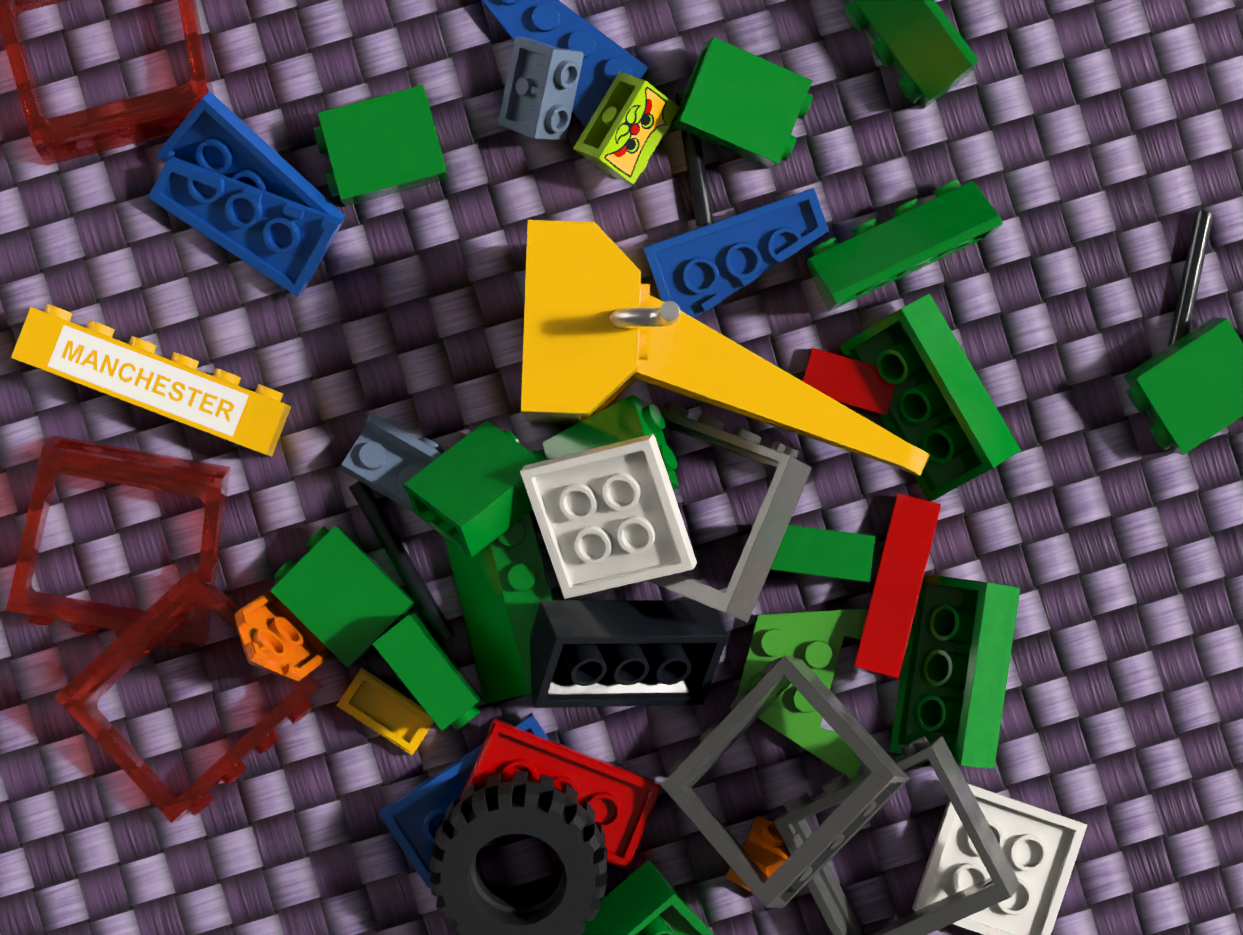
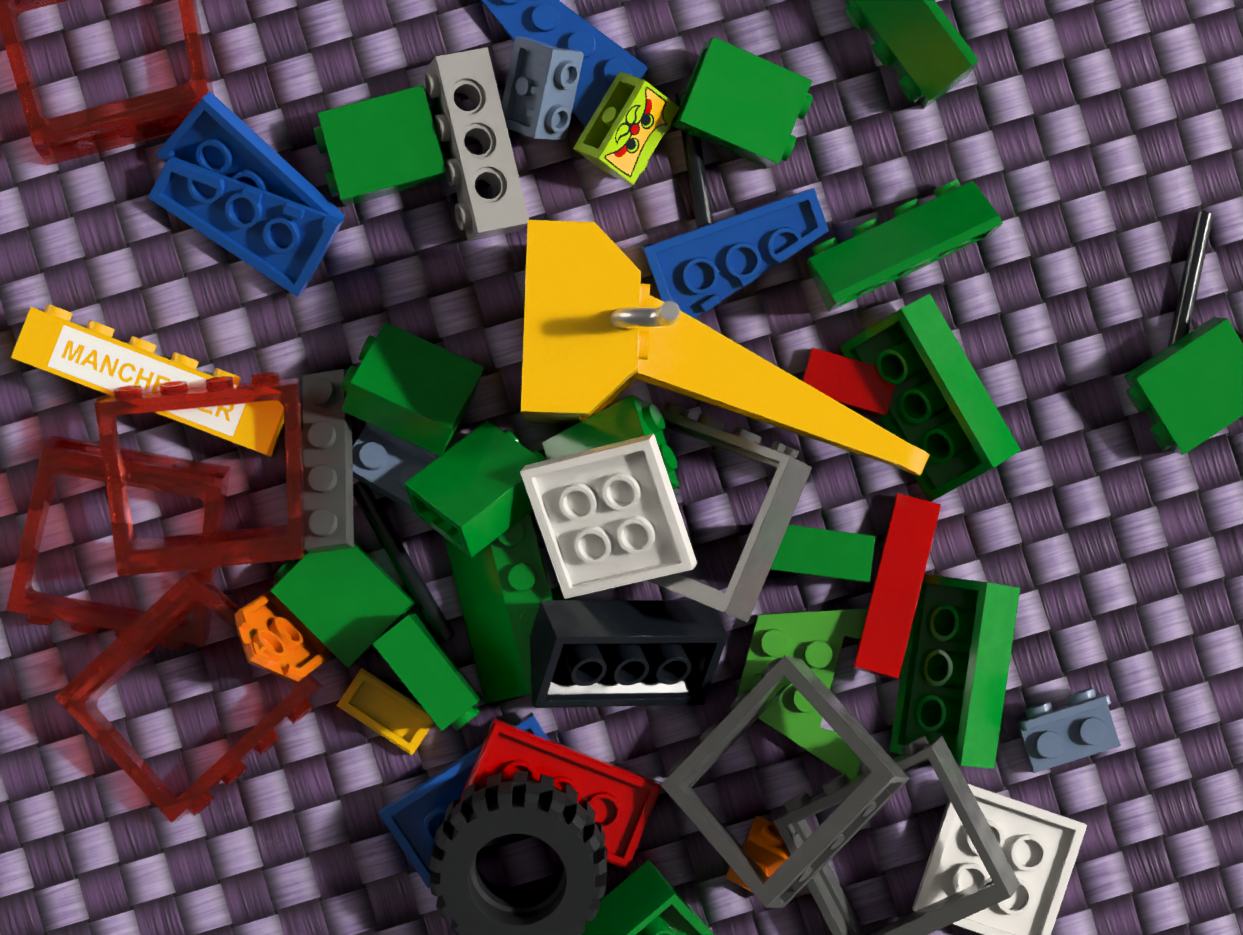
none -> clear red windscreen [94,372,305,576]
none -> dark grey plate [302,369,354,553]
none -> green brick [340,322,484,456]
none -> light grey brick [423,47,529,241]
none -> sand blue bracket [1015,688,1121,773]

